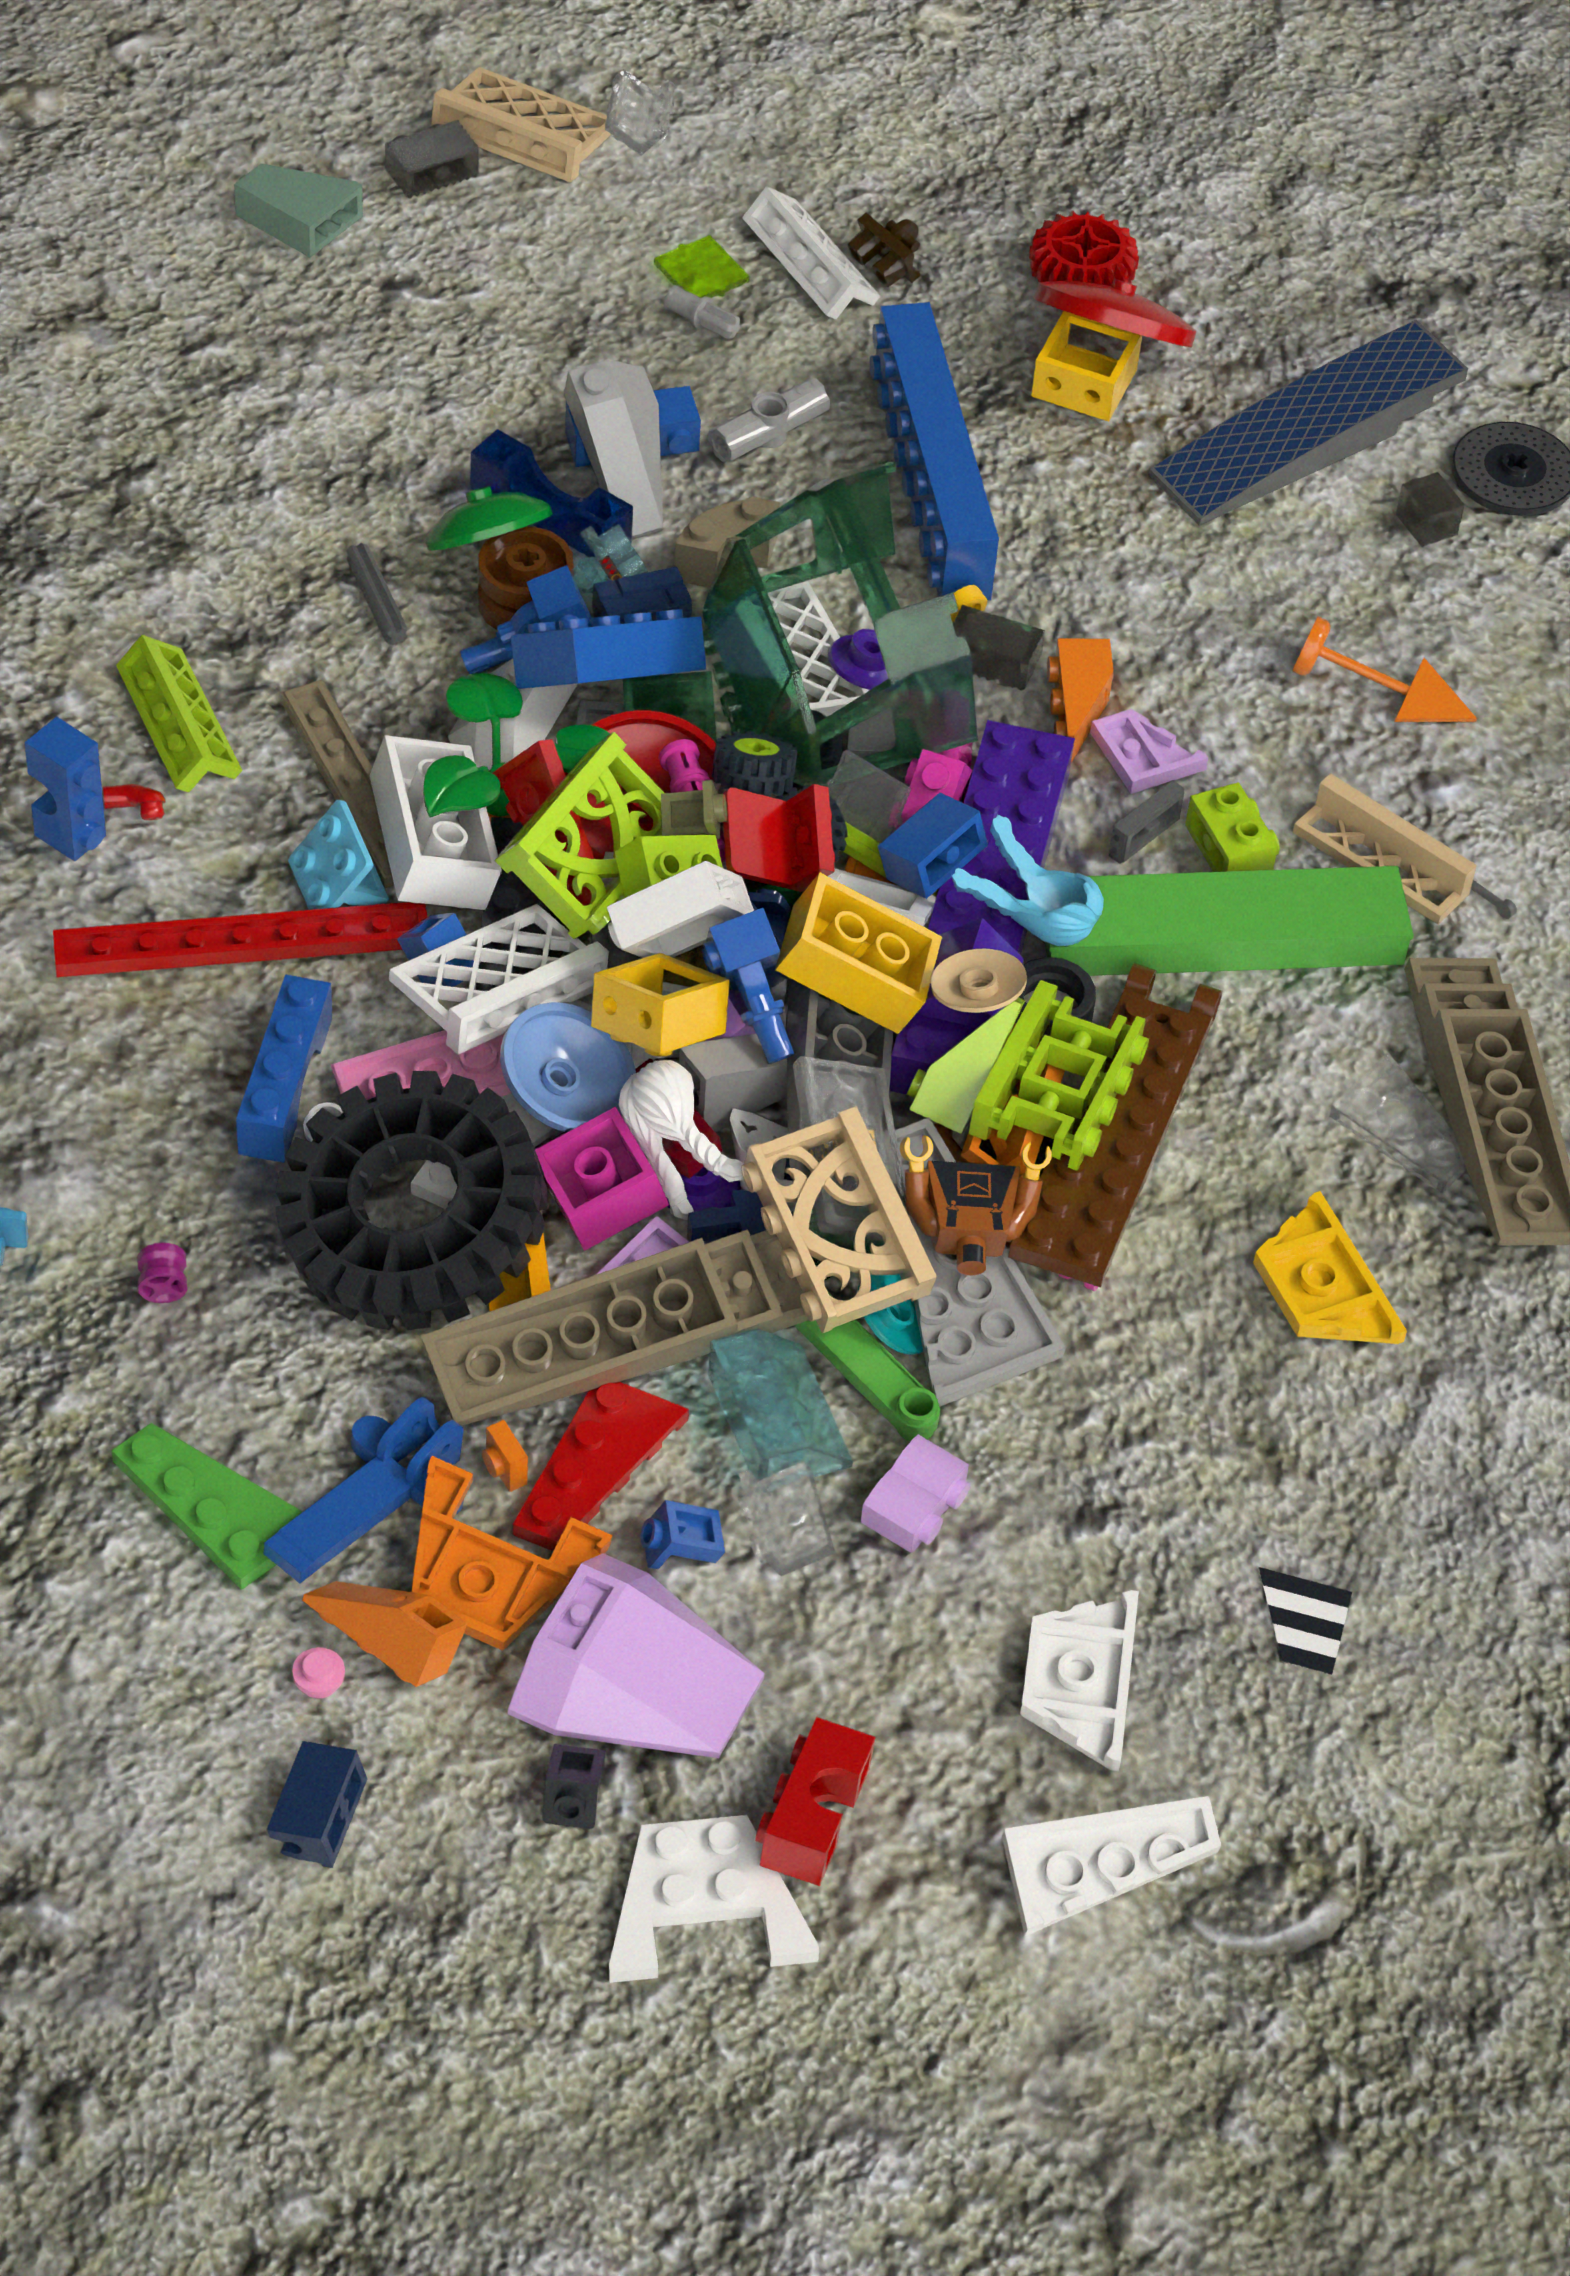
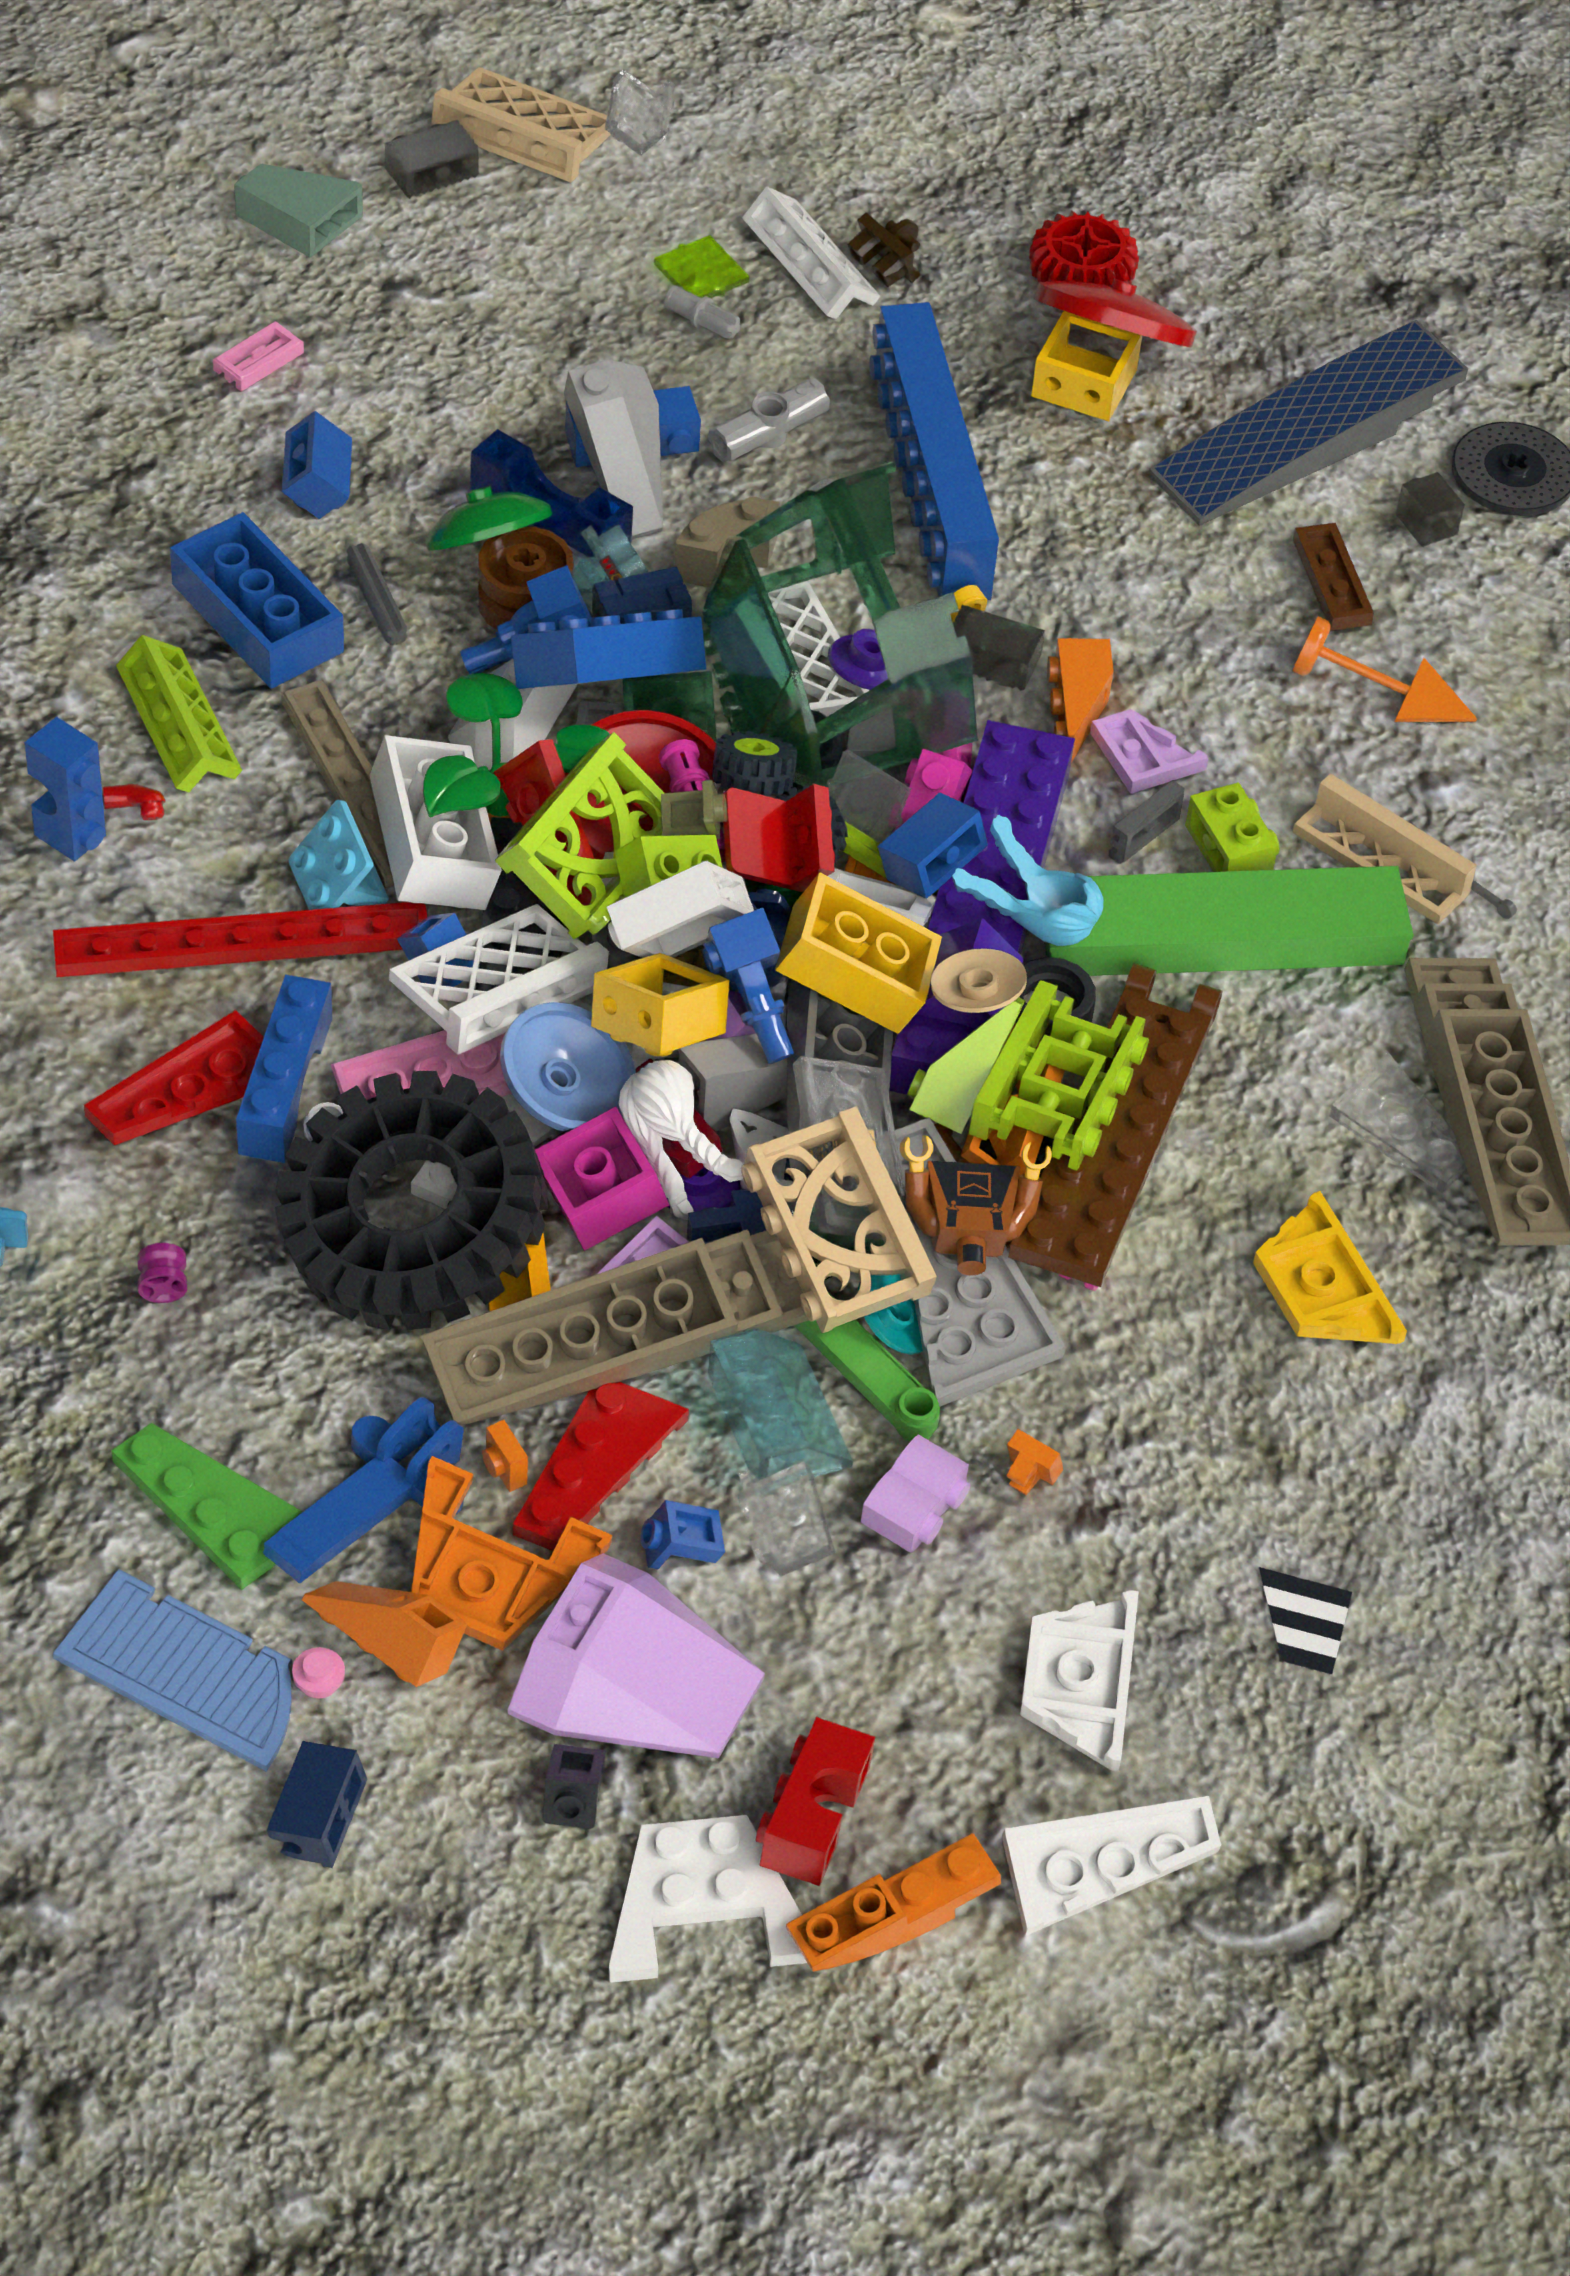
none -> medium blue piece [53,1569,293,1772]
none -> red wing [84,1010,264,1146]
none -> blue brick [170,512,344,689]
none -> bright pink tile [213,321,304,392]
none -> blue brick [282,411,352,519]
none -> orange slope [786,1833,1001,1972]
none -> orange tile [1007,1429,1063,1495]
none -> reddish brown plate [1293,523,1374,631]

